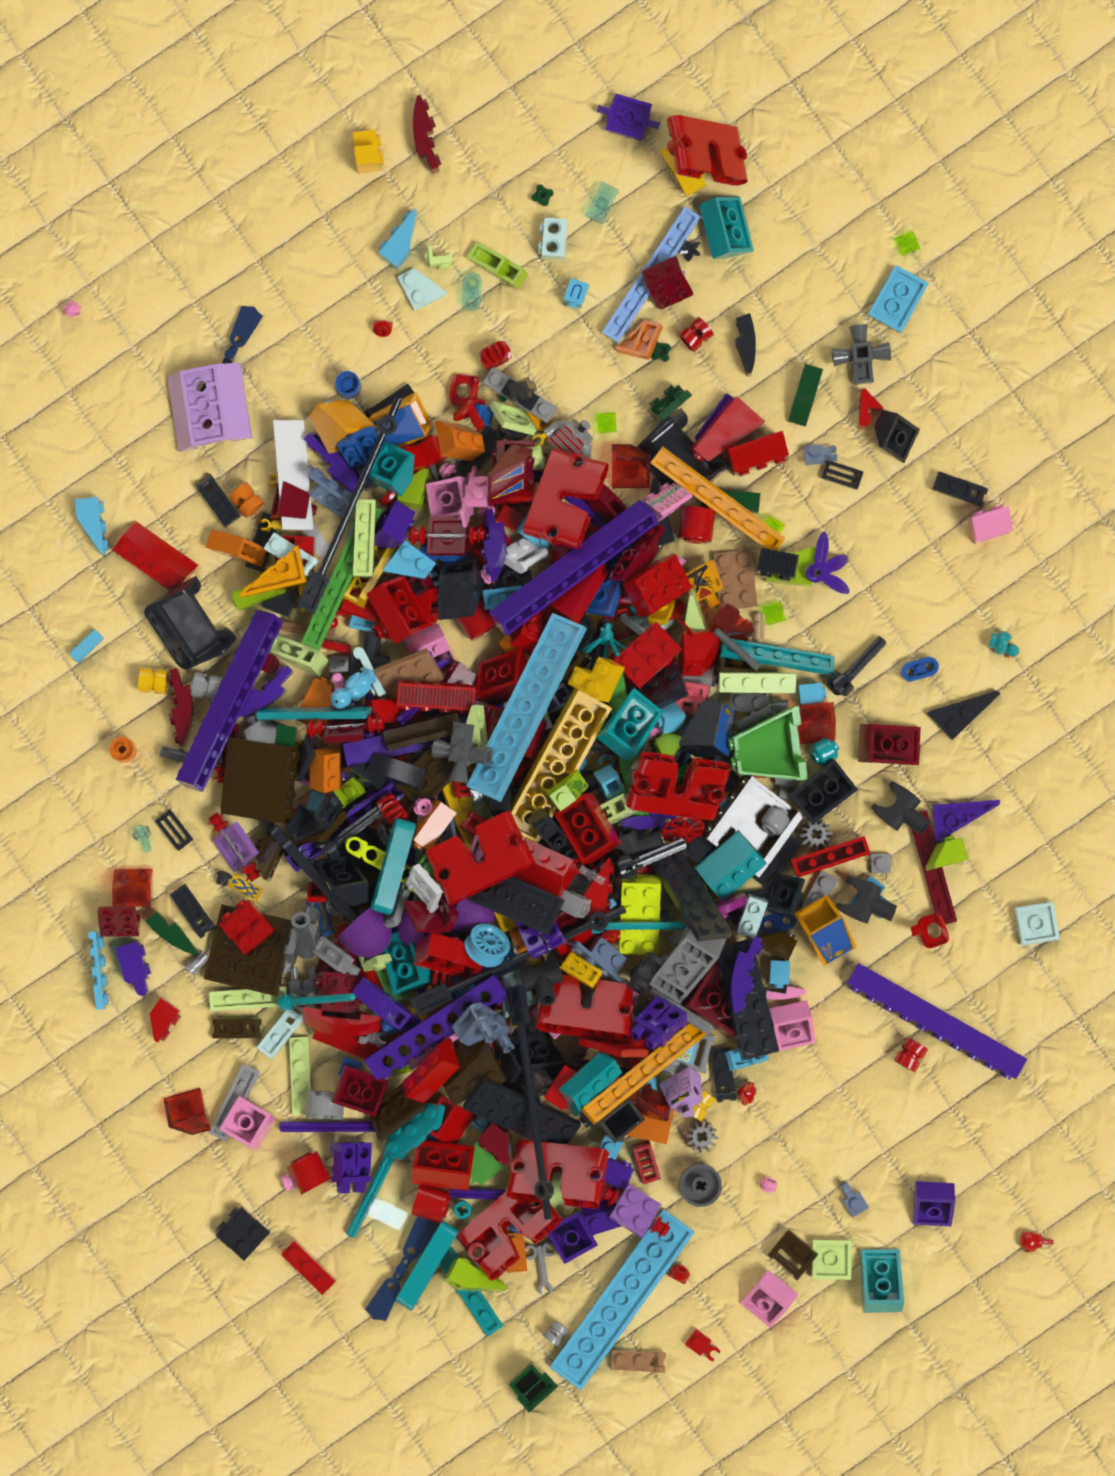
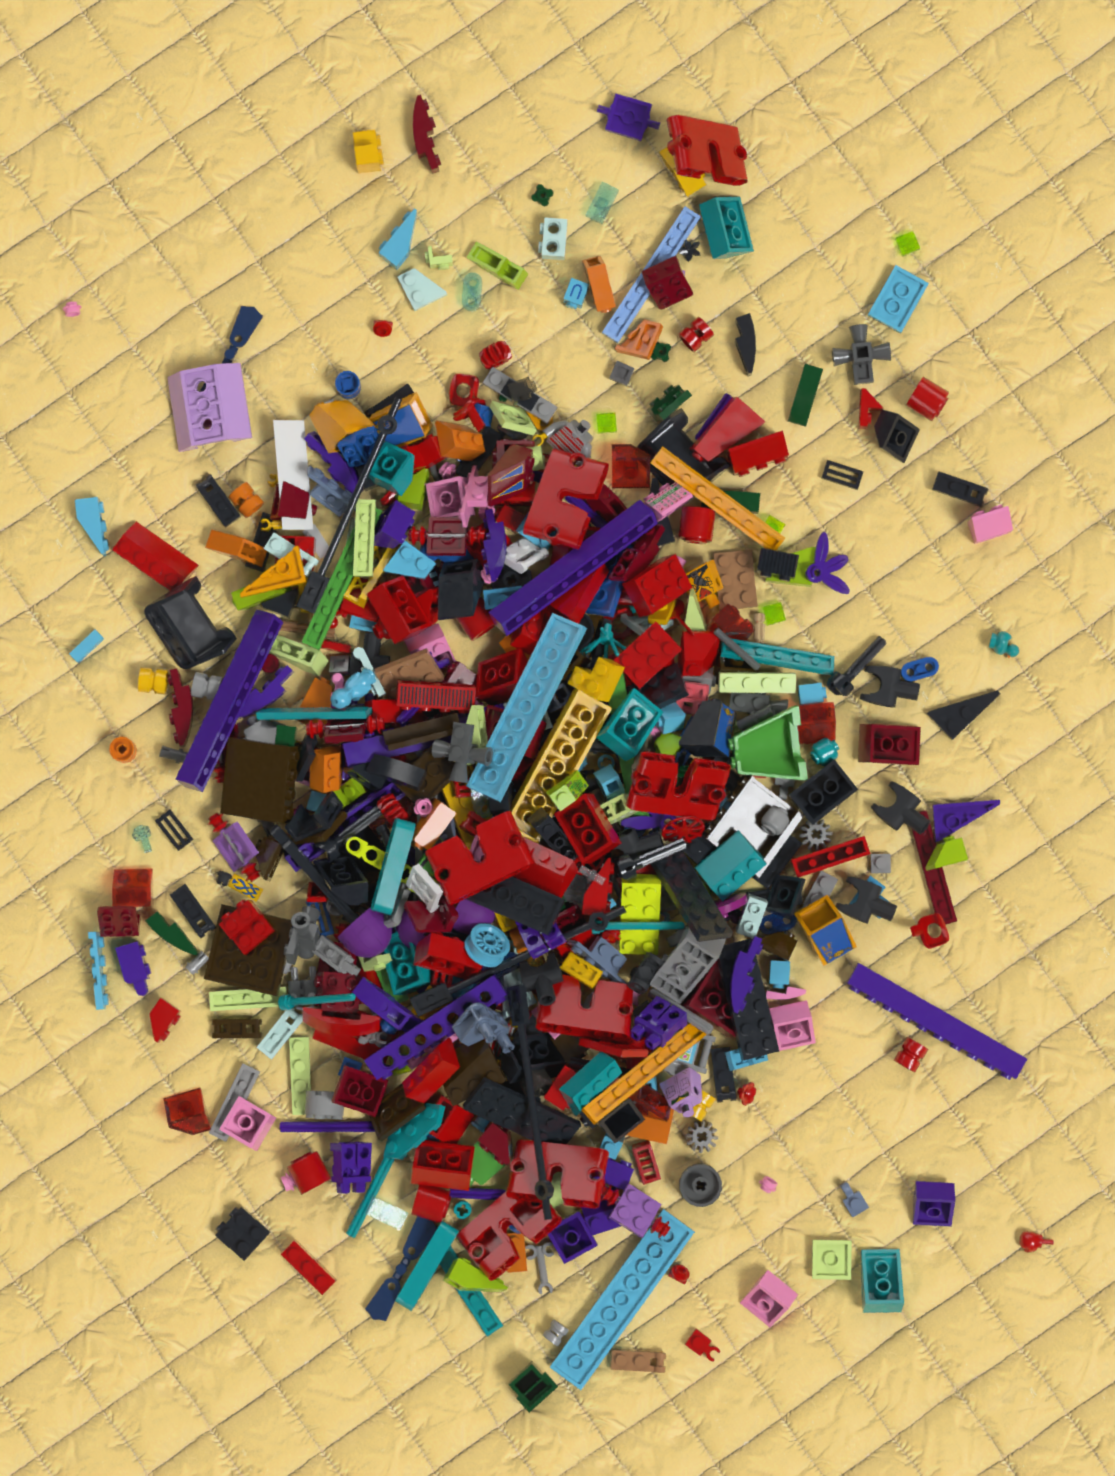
light grey brick [561,890,592,918] -> none
dark brown plate [767,1229,819,1281] -> none
sand blue plate [803,444,837,465] -> none
light aqua plate [1015,901,1060,946] -> none
none -> orange slope [582,256,616,313]
none -> flat silver plate [609,361,634,387]
none -> black connector [860,666,920,708]
none -> red piece [905,376,949,421]

